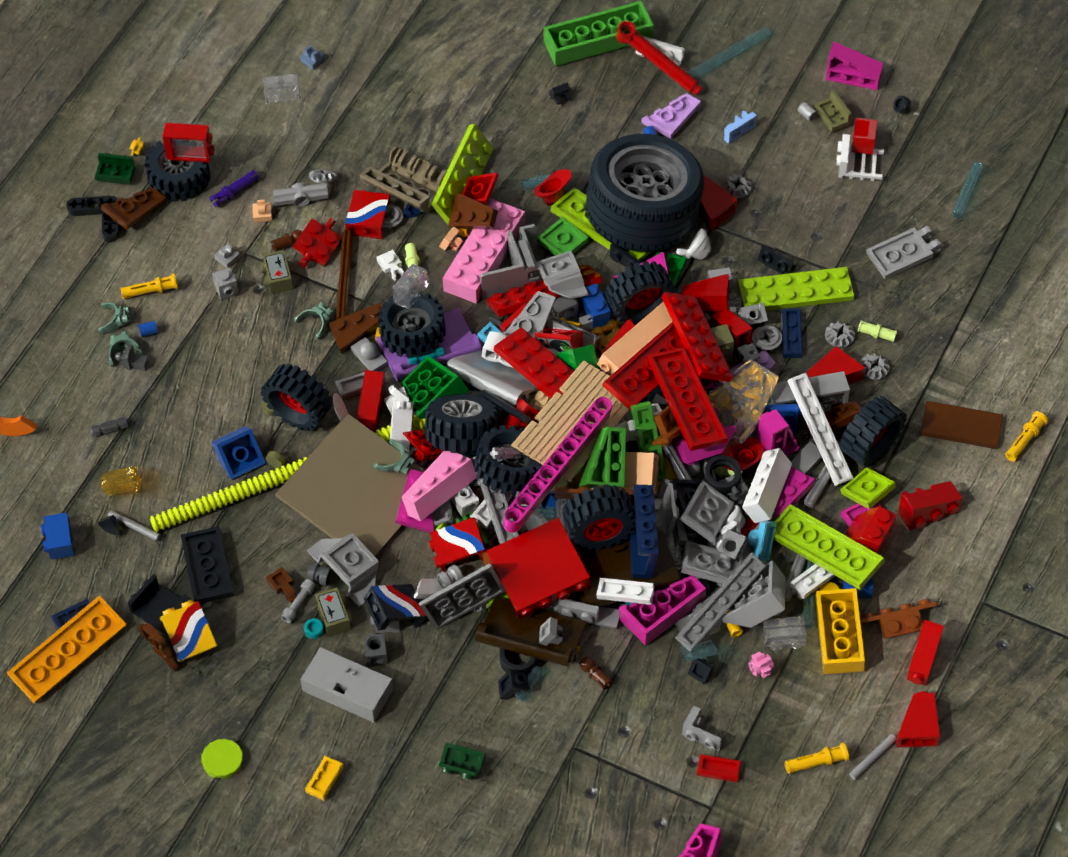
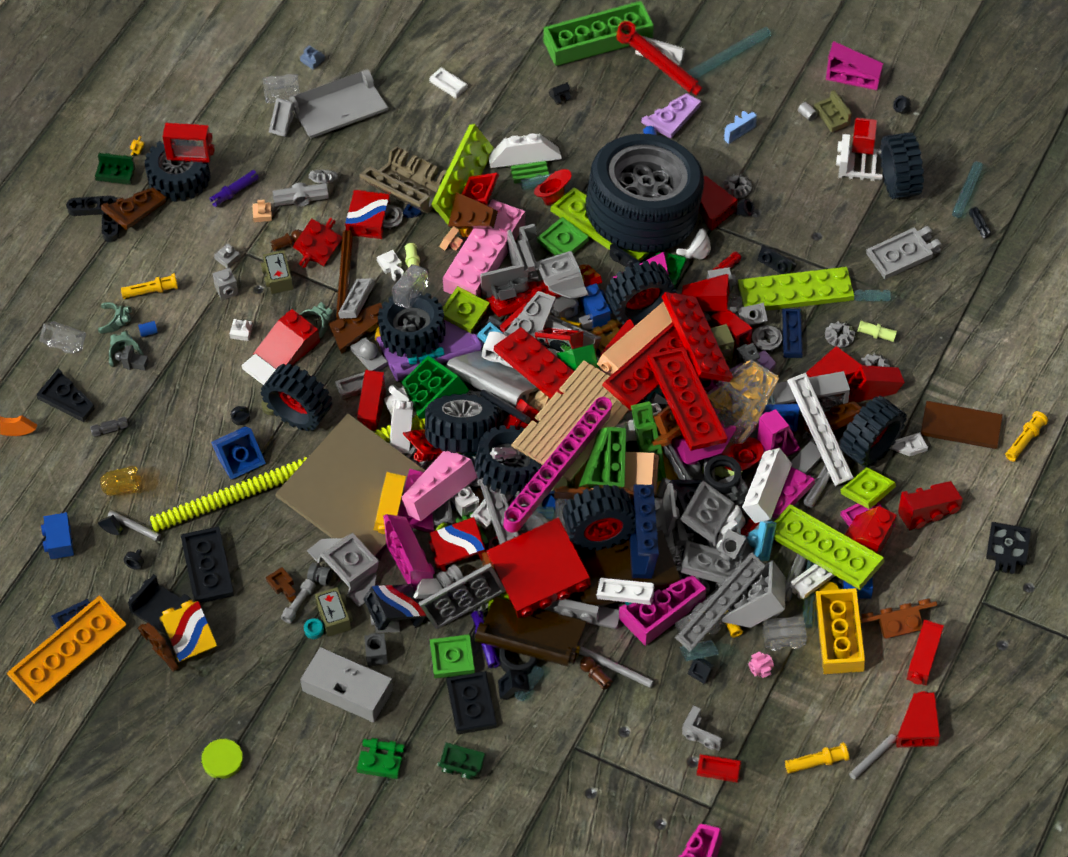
olive tile [265,451,286,469] -> none
yellow plate [305,756,344,801] -> none
white sticker [333,393,348,421] -> none
sand green helmet [373,439,415,475] -> none
light grey tile [539,617,563,646] -> none
none -> black wing [36,368,95,422]
none -> clear brick [39,321,86,354]
none -> black tile [123,549,144,570]
none -> white tile [230,319,253,341]
none -> black tile [230,406,250,425]
none -> white tile [242,354,276,385]
none -> slope [253,309,320,369]
none -> light grey tile [269,98,295,137]
none -> light grey door [289,69,388,138]
none -> light grey tile [338,278,375,318]
none -> green plate [357,738,405,779]
none -> yellow slope [373,472,406,534]
none -> dark pink wedge [383,514,435,591]
none -> white tile [430,68,468,98]
none -> bright green plate [430,634,475,678]
none -> lime tile [443,286,490,333]
none -> black tile [446,671,497,735]
none -> dark purple pin [471,610,501,669]
none -> white wedge [489,134,561,168]
none -> dark grey piece [491,277,530,301]
none -> bright green tile [511,161,549,184]
none -> light grey bar [579,647,654,688]
none -> red axle [713,251,741,270]
none -> black tile [735,198,755,217]
none -> red slope [848,365,905,403]
none -> clear light blue axle [854,290,891,301]
none -> black wheel [880,132,924,199]
none -> white tile [889,432,928,456]
none -> black axle [969,207,991,239]
none -> black piece [986,522,1031,574]

